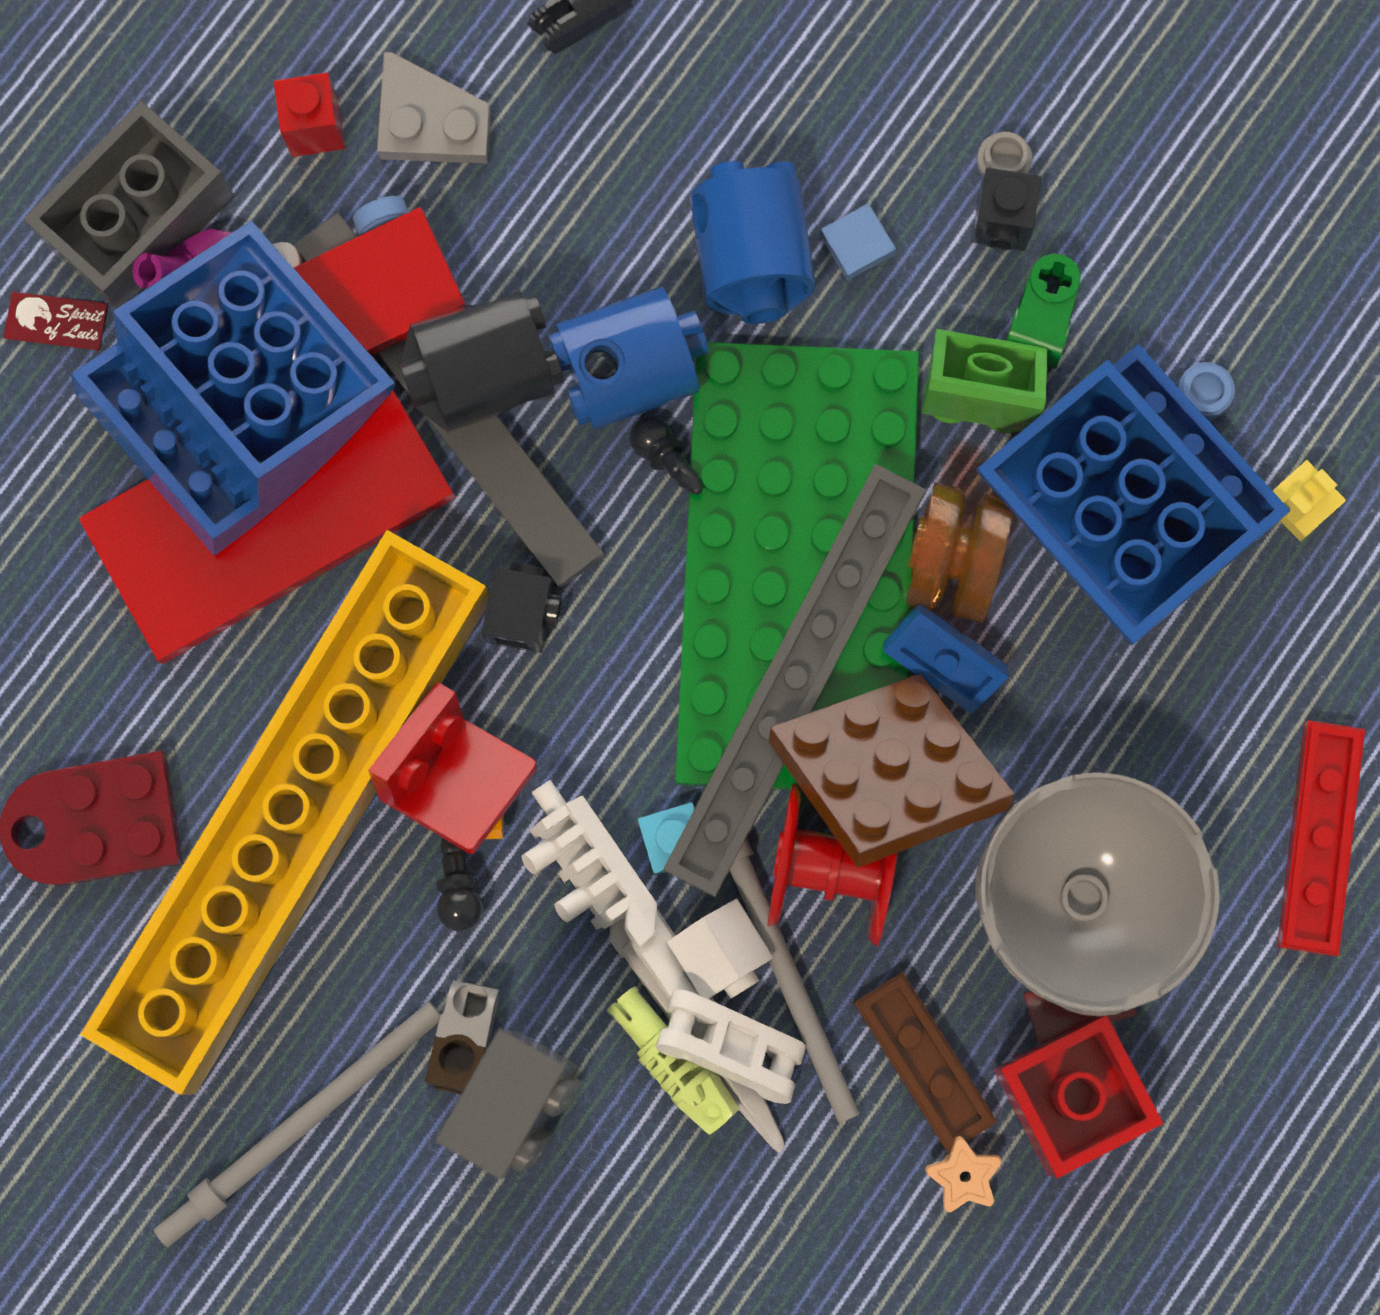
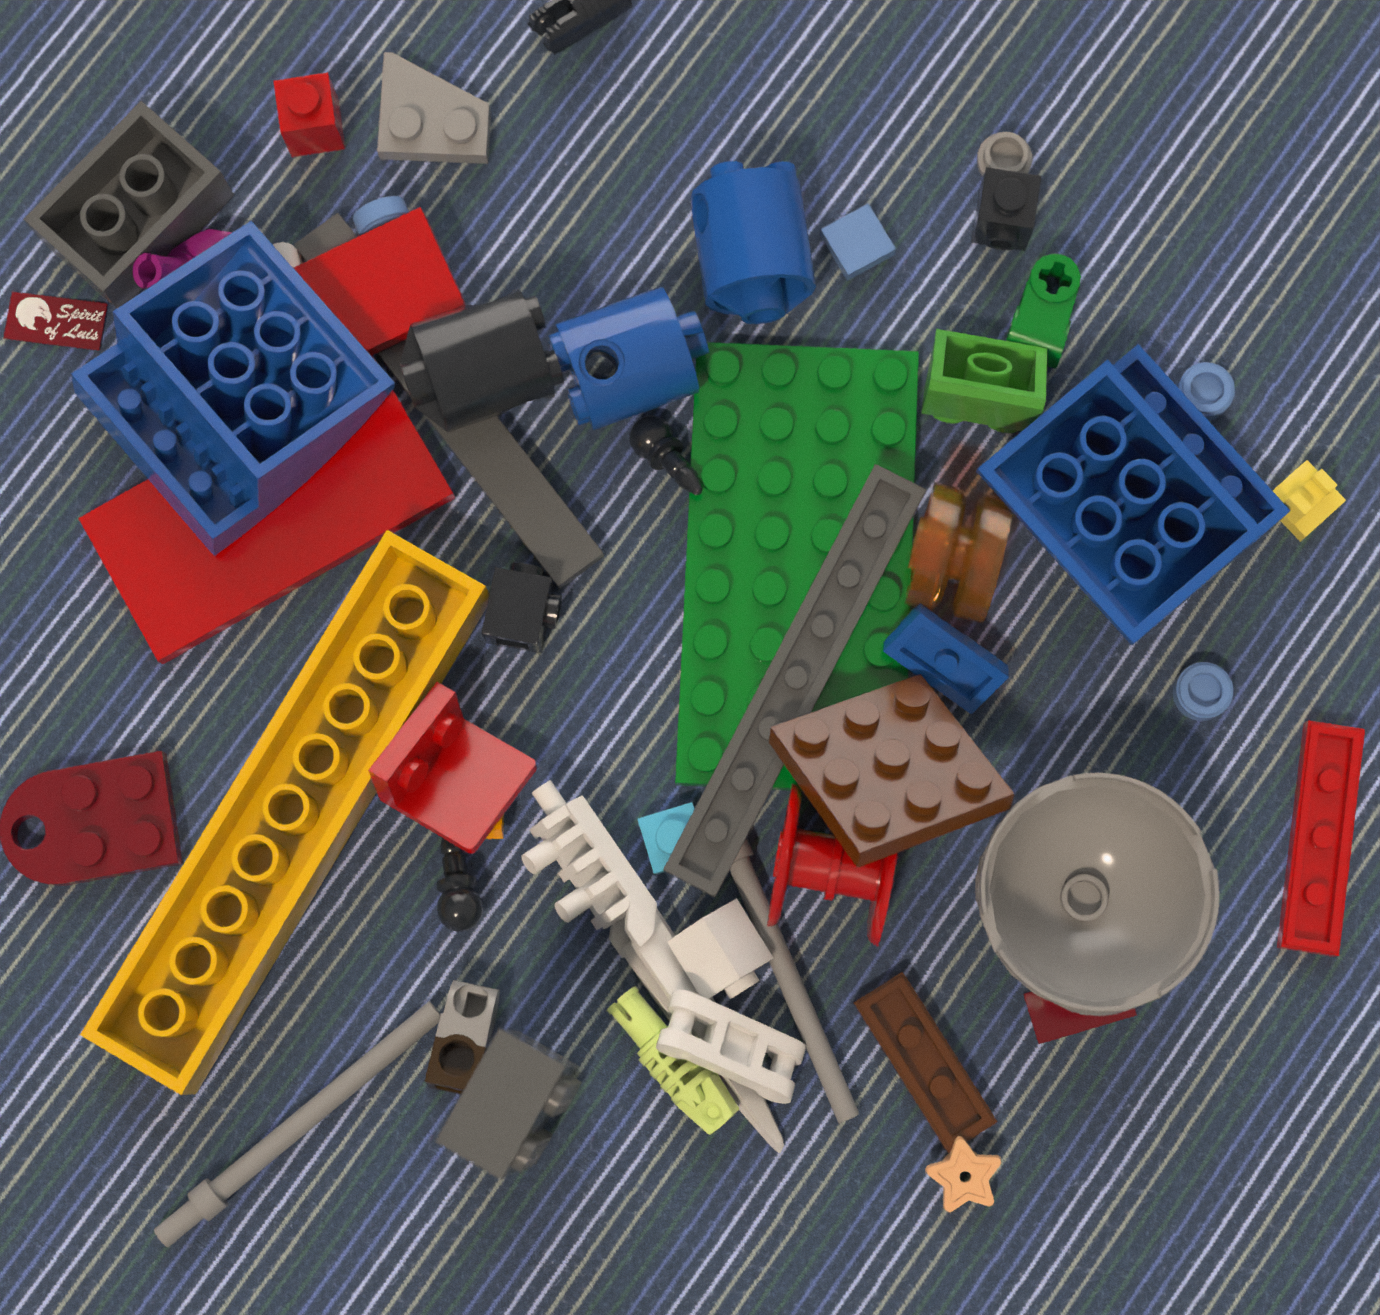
red brick [993,1015,1164,1179] -> none
none -> medium blue tile [1173,662,1233,721]

